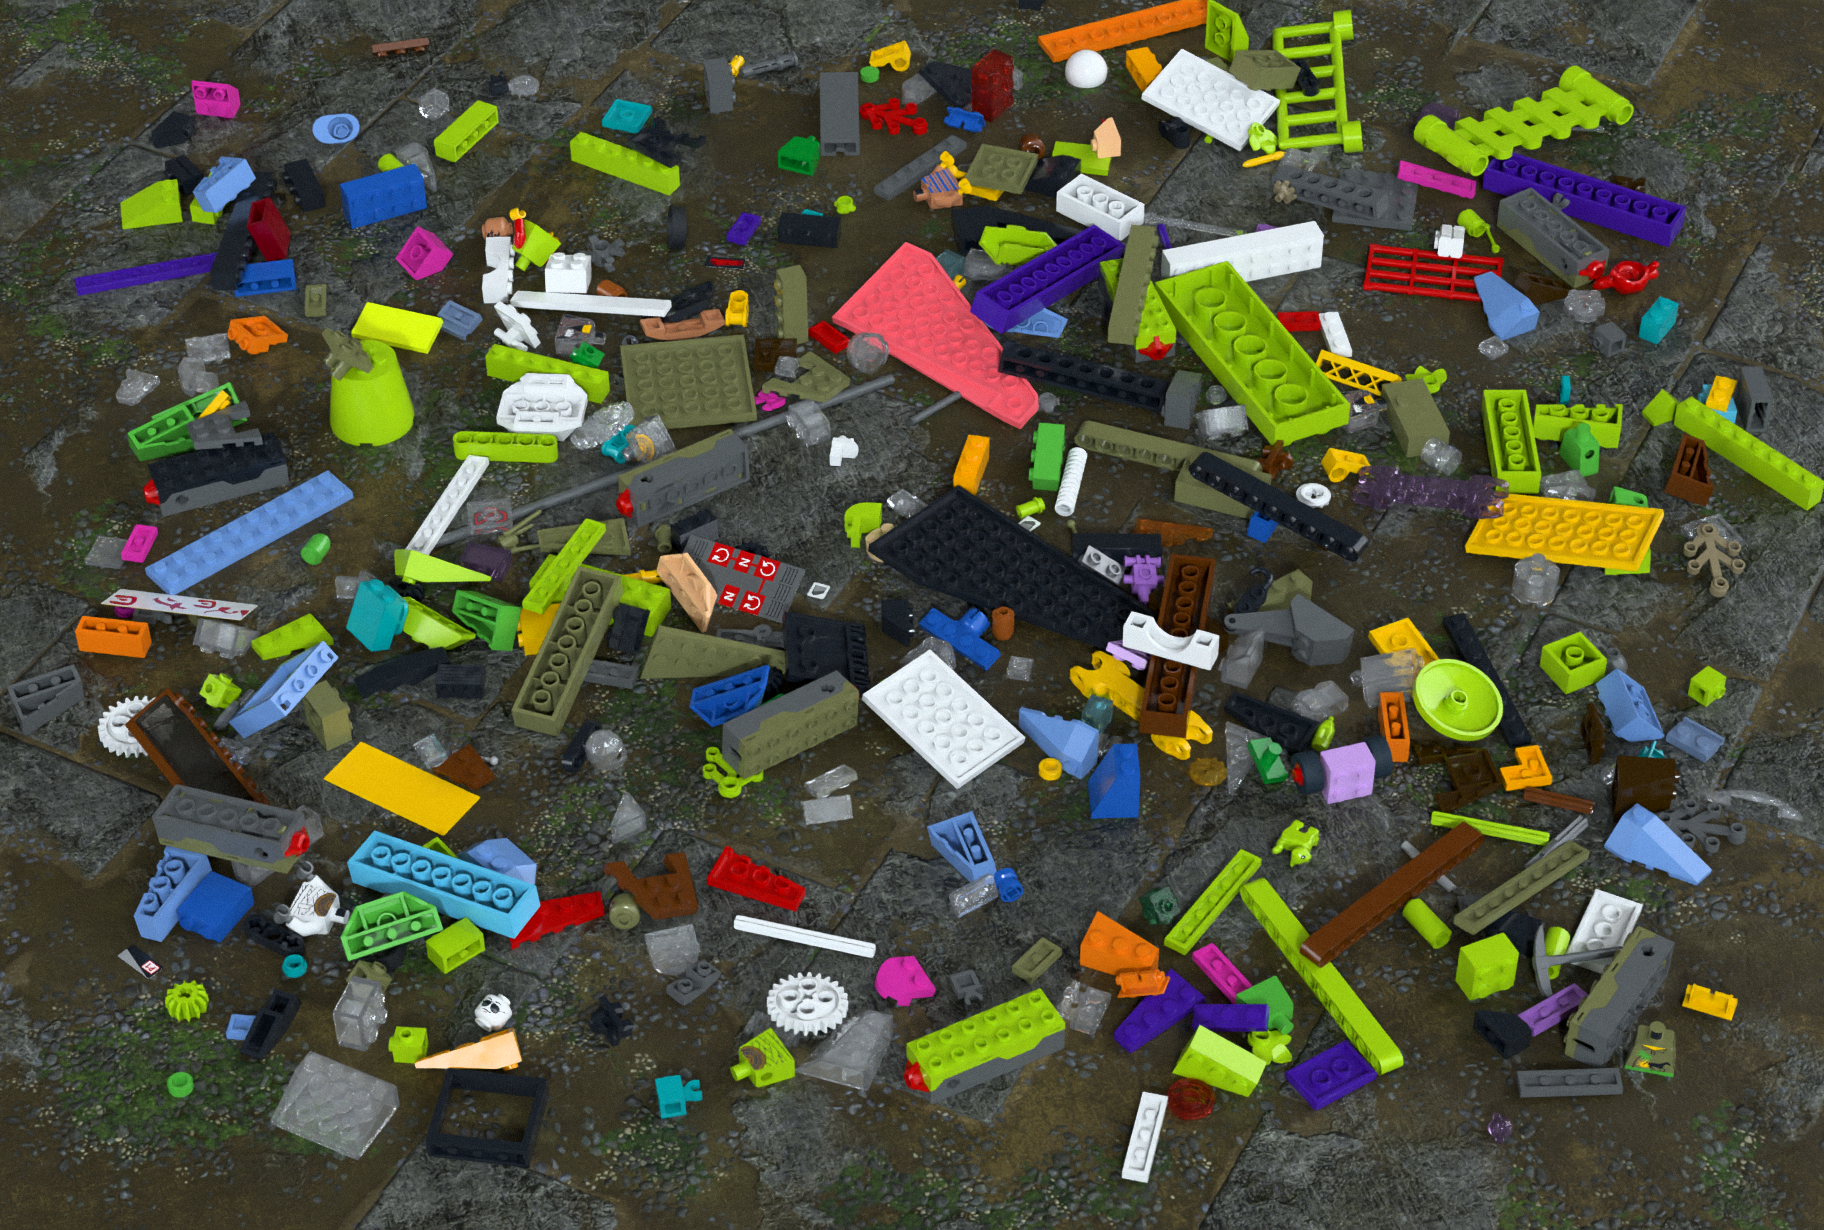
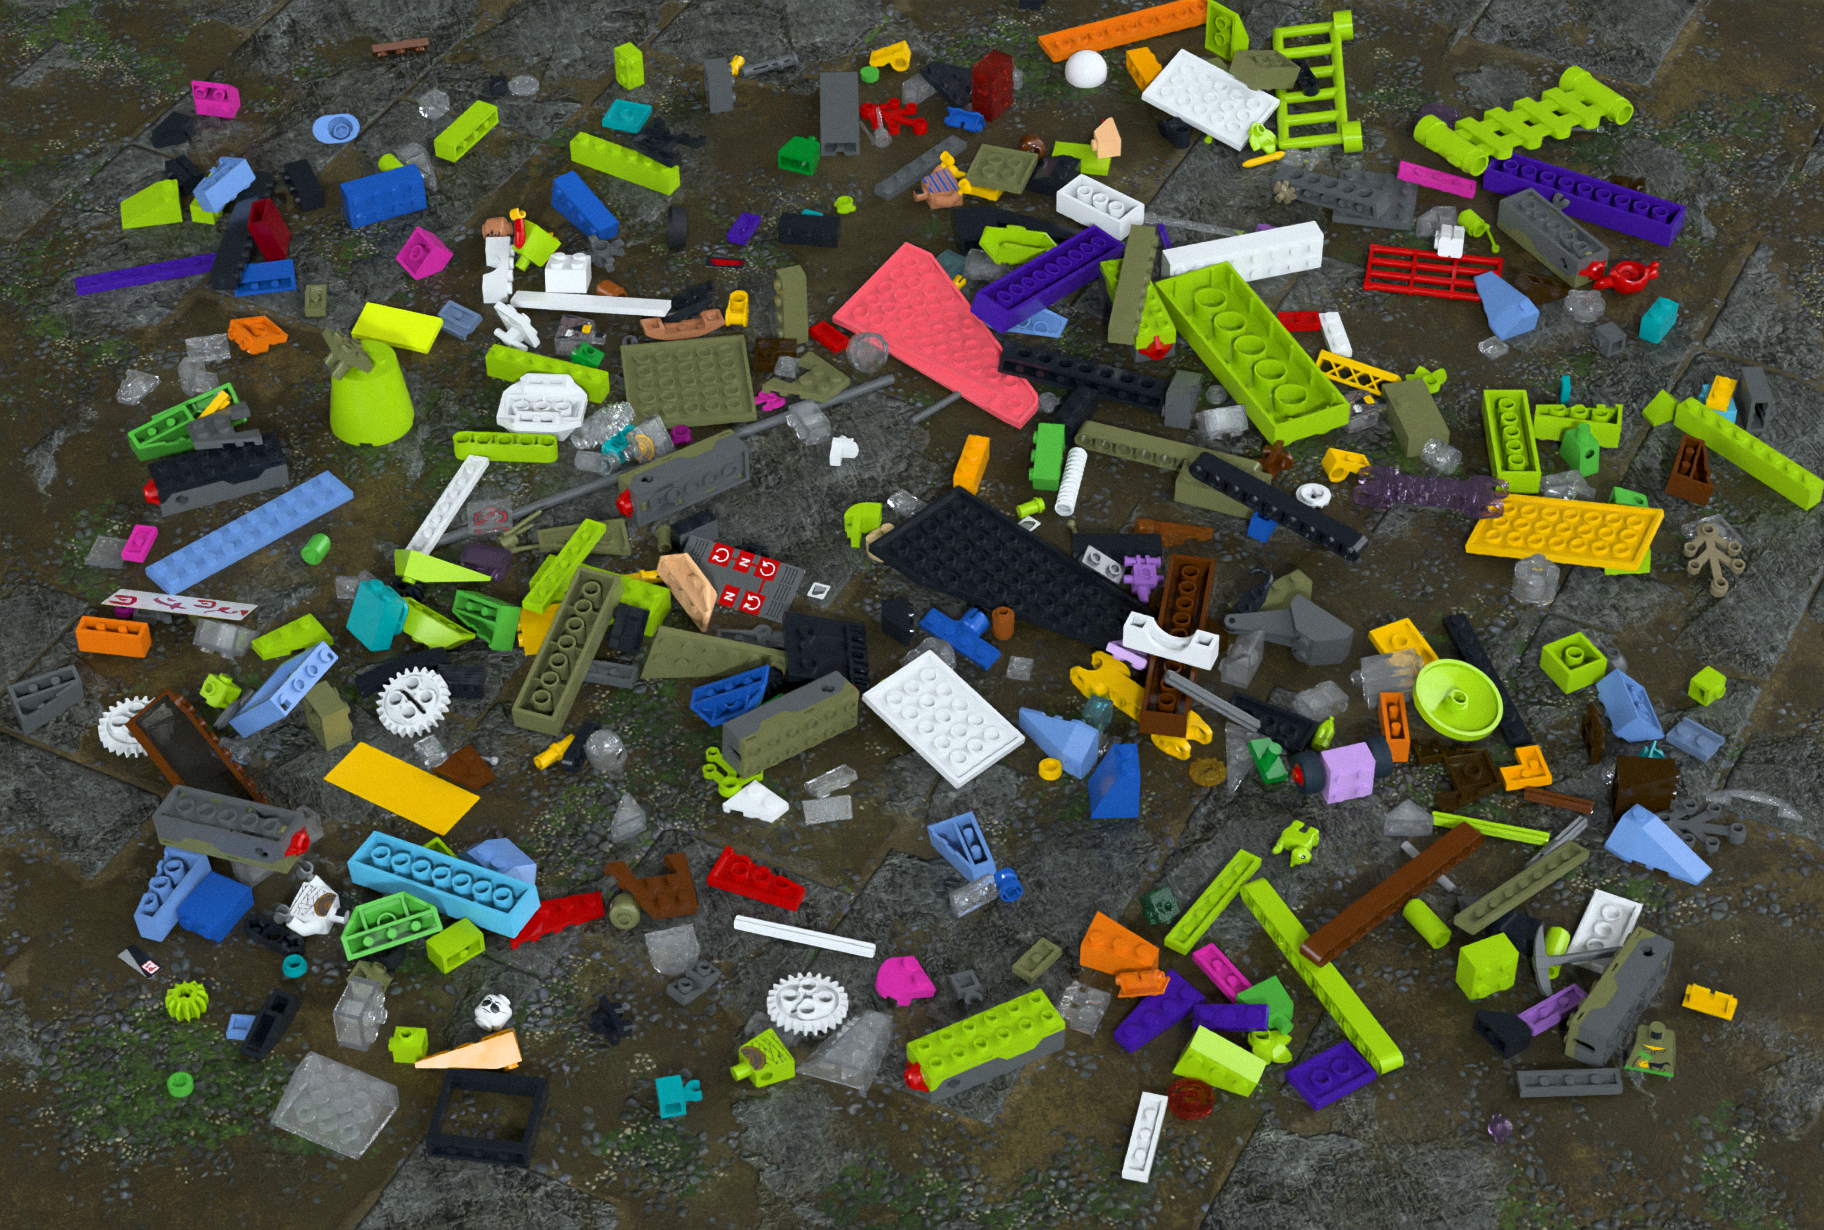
none -> white gear [376,667,451,738]
none -> yellow pin [534,734,575,770]
none -> blue wedge [551,171,619,240]
none -> clear piece [575,450,621,476]
none -> lime brick [614,42,644,90]
none -> magenta plate [670,425,692,445]
none -> white wing [723,780,789,822]
none -> clear plant [859,107,892,148]
none -> black brick [1051,384,1098,447]
none -> axle [1163,670,1261,733]
none -> clear slope [1383,799,1434,836]
none -> clear slope [1415,206,1458,237]

